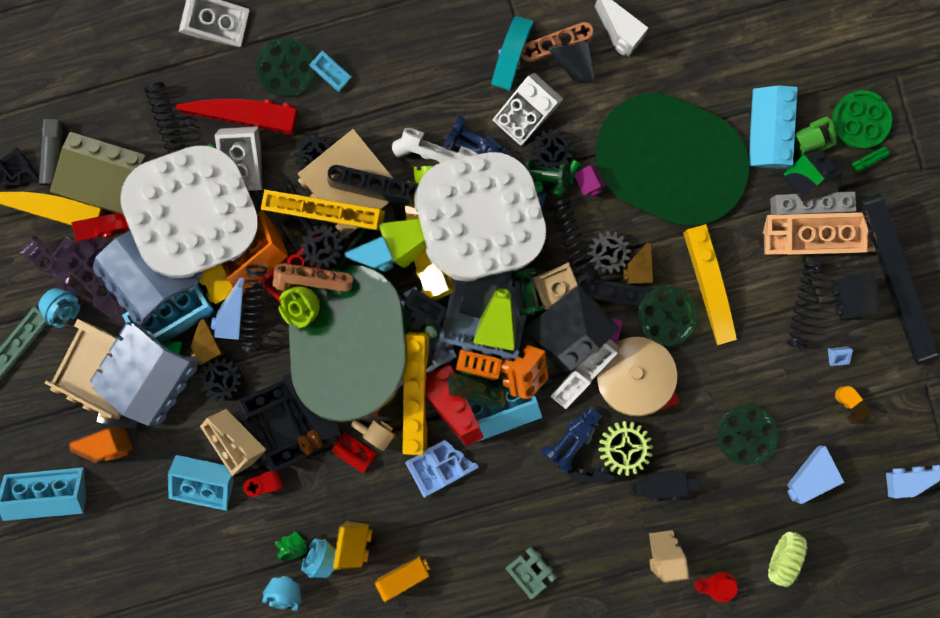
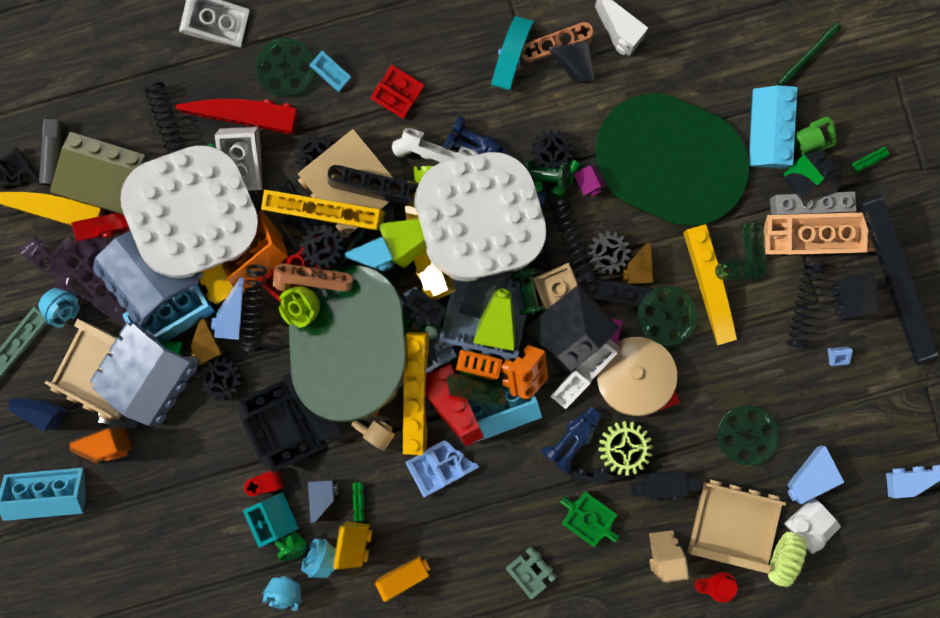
medium azure slope [168,455,234,511] -> none
tan wedge [200,409,266,476] -> none
reddish brown wheel [298,430,323,455] -> none
red slope [331,431,377,473] -> none
white slope [493,73,563,146] -> none
green tile [832,90,893,149] -> none
leg [835,386,872,424] -> none
none -> dark blue slope [8,399,67,431]
none -> teal slope [243,492,299,547]
none -> sand blue slope [308,479,339,523]
none -> green axle [353,482,365,521]
none -> red slope [370,65,425,119]
none -> green plate [559,491,619,547]
none -> tan panel [688,480,786,574]
none -> clear green beam [715,221,767,280]
none -> dark green piece [776,22,842,86]
none -> white slope [784,498,841,554]

